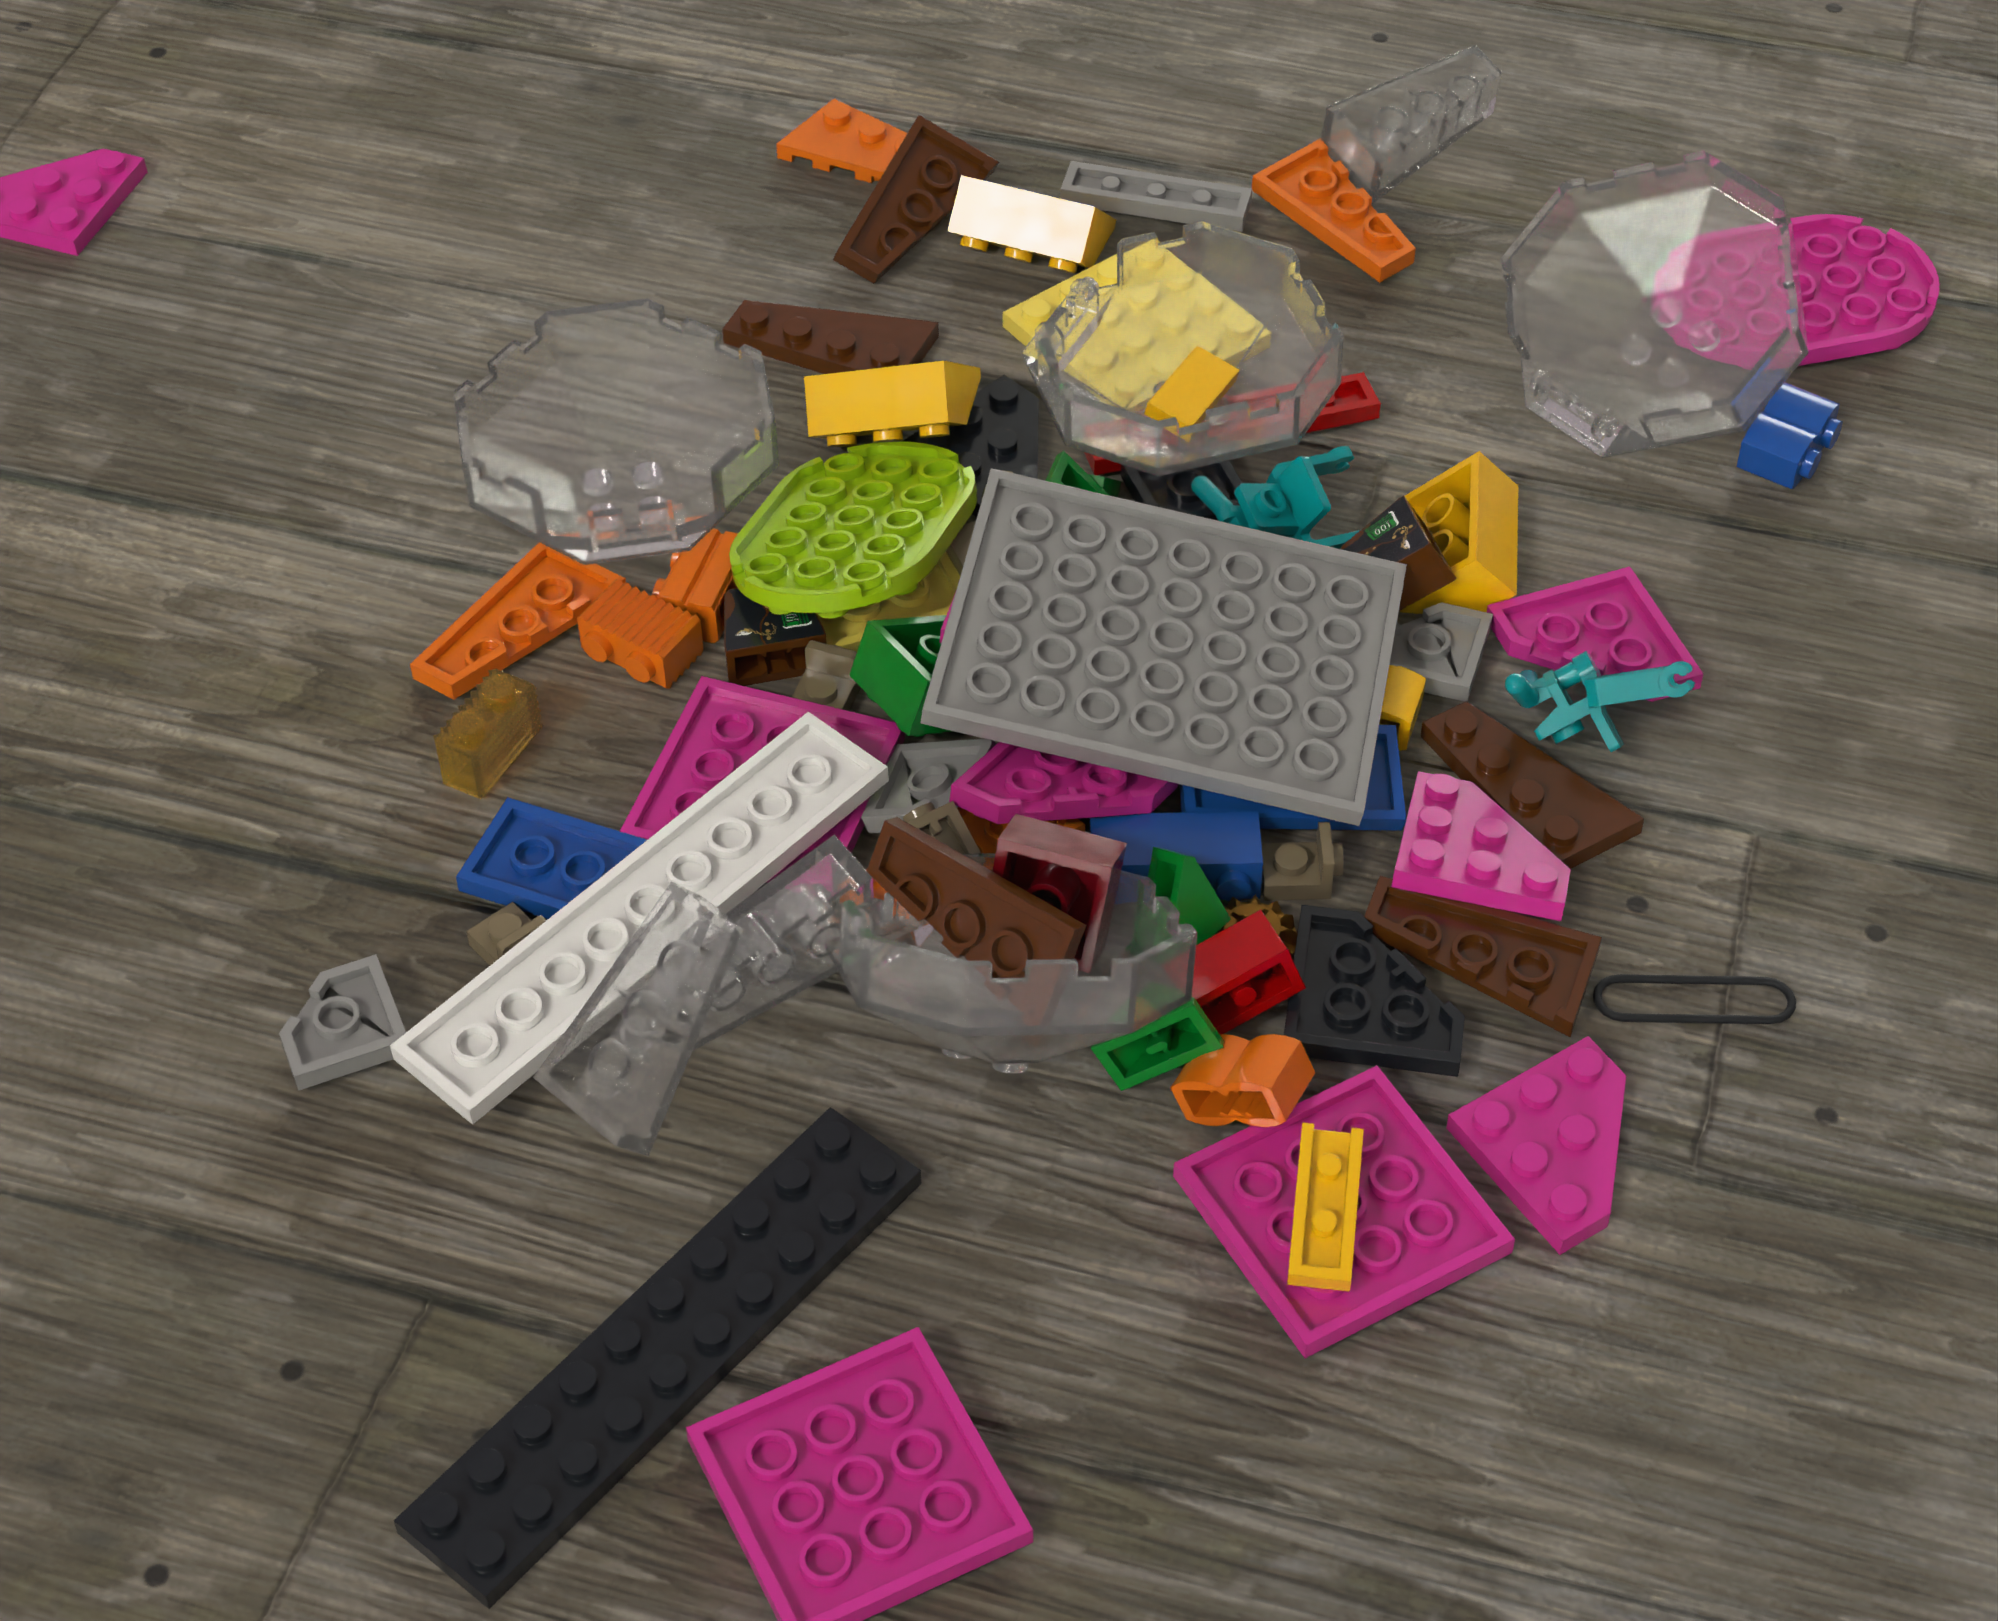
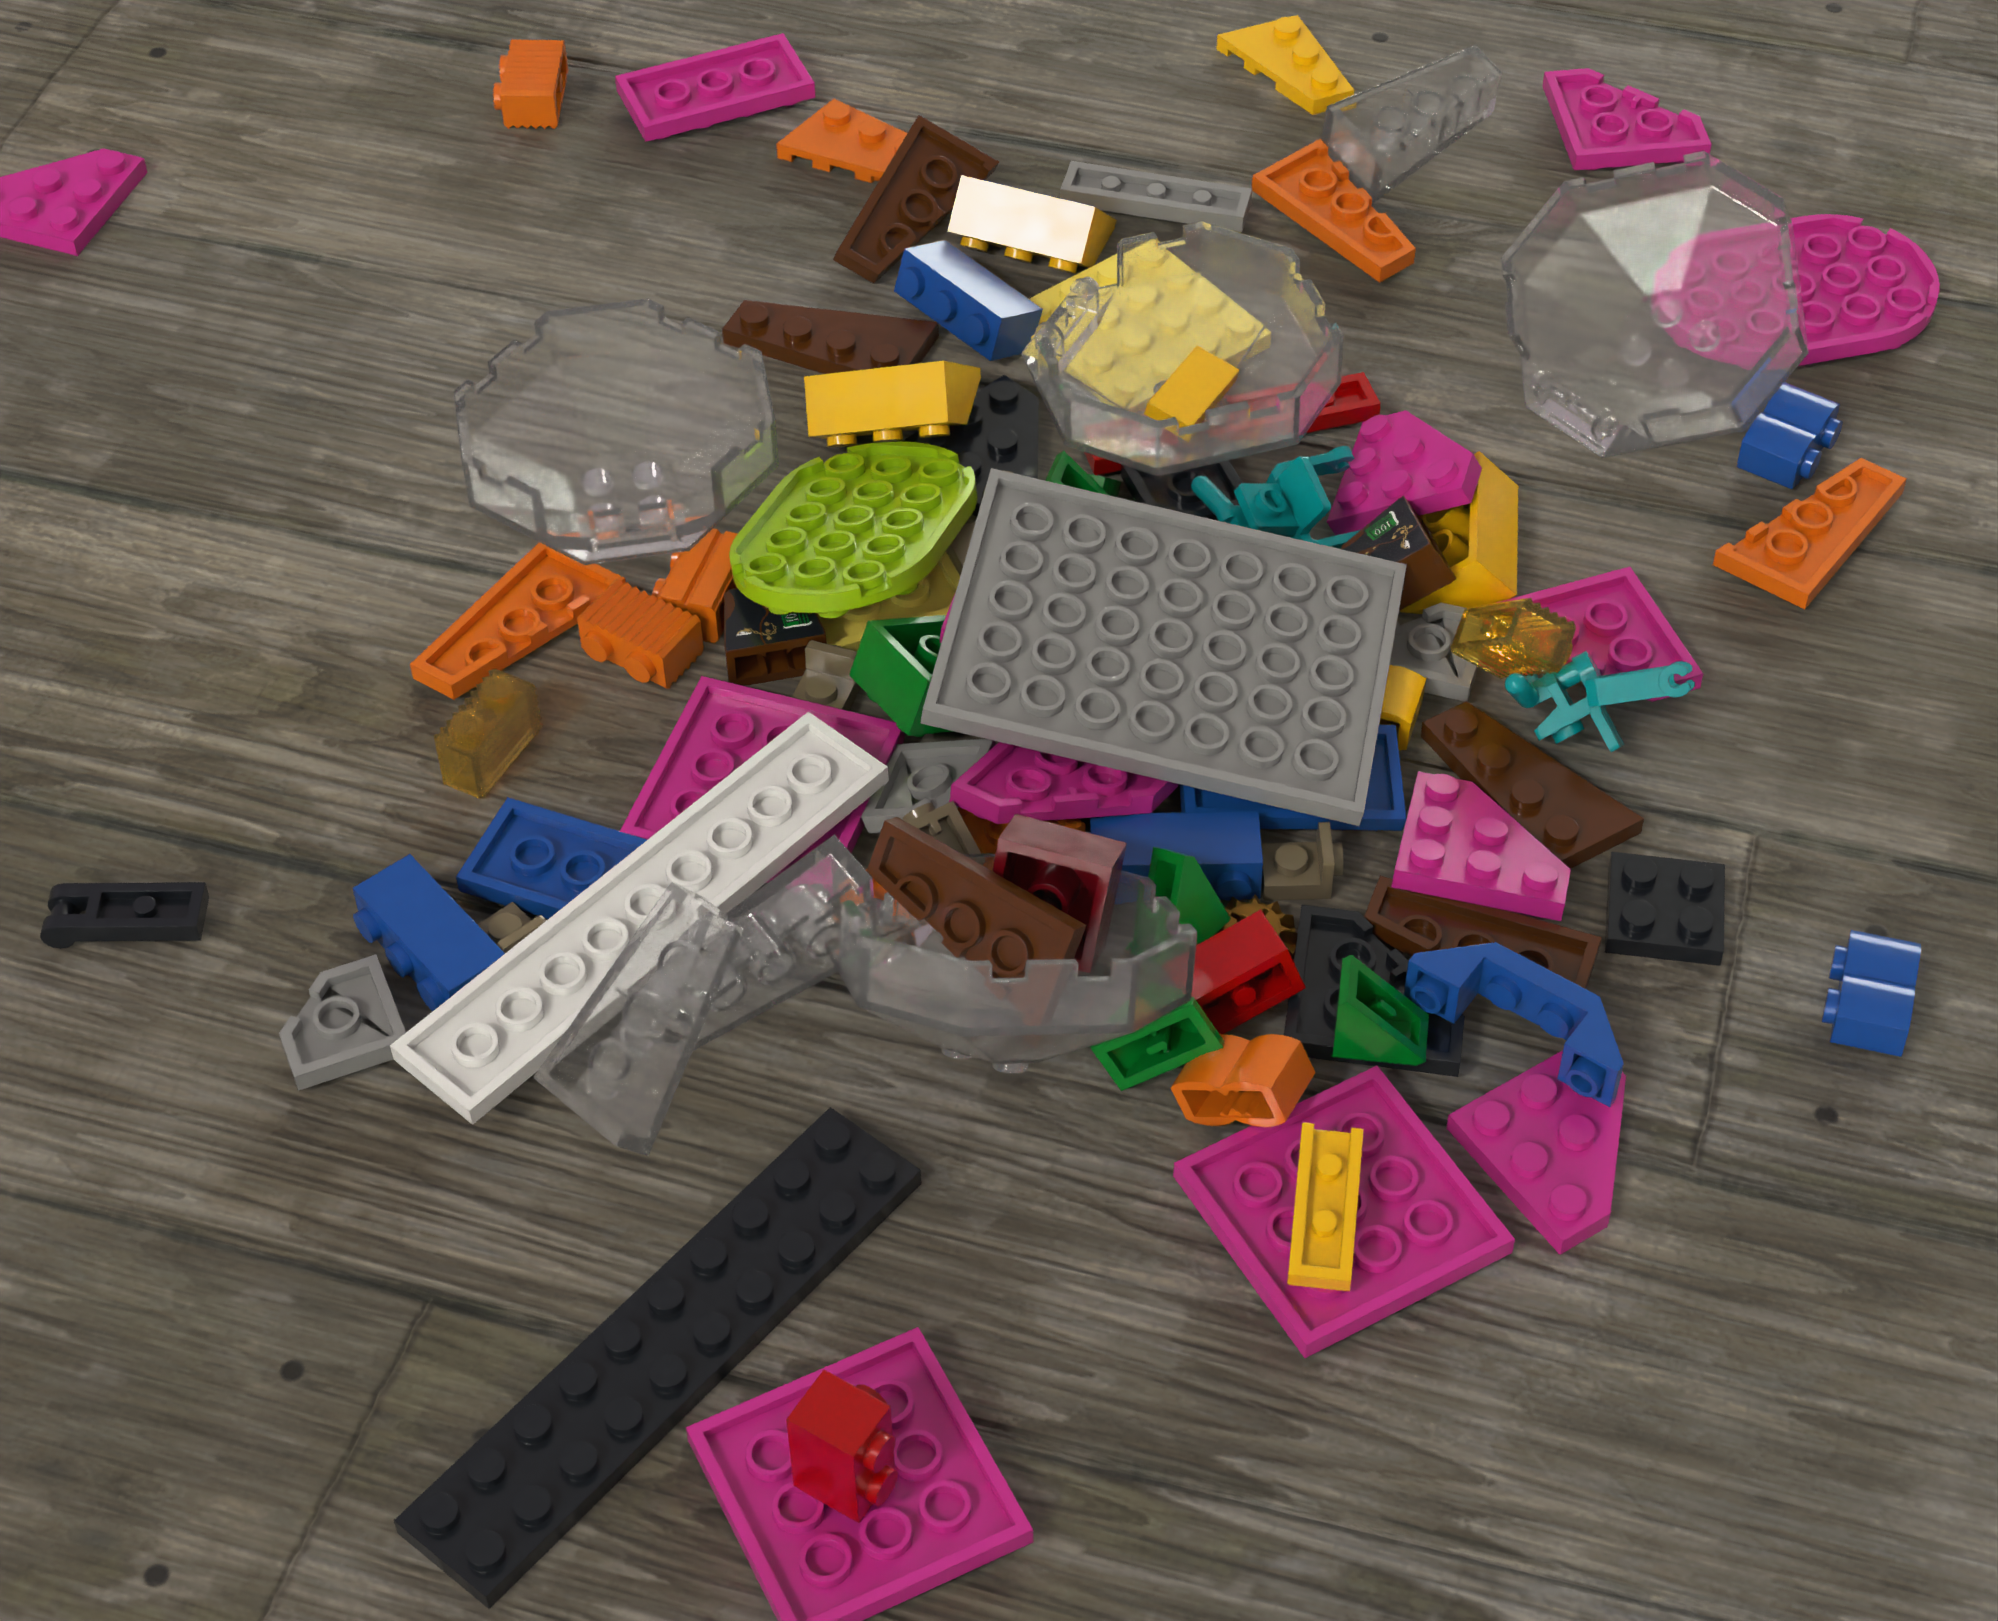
black piece [1593,974,1796,1024] -> none
none -> black plate [40,882,210,949]
none -> blue brick [353,854,505,1011]
none -> orange brick [493,40,569,129]
none -> dark pink plate [615,33,816,142]
none -> red brick [786,1369,898,1523]
none -> blue brick [894,240,1043,361]
none -> yellow wing [1217,15,1354,115]
none -> dark pink plate [1327,410,1482,535]
none -> green slope [1332,954,1429,1066]
none -> blue slope [1404,942,1624,1107]
none -> clear yellow brick [1450,598,1576,679]
none -> dark pink plate [1542,68,1712,170]
none -> black plate [1605,852,1725,966]
none -> orange wing [1713,458,1907,610]
none -> blue brick [1822,930,1921,1057]

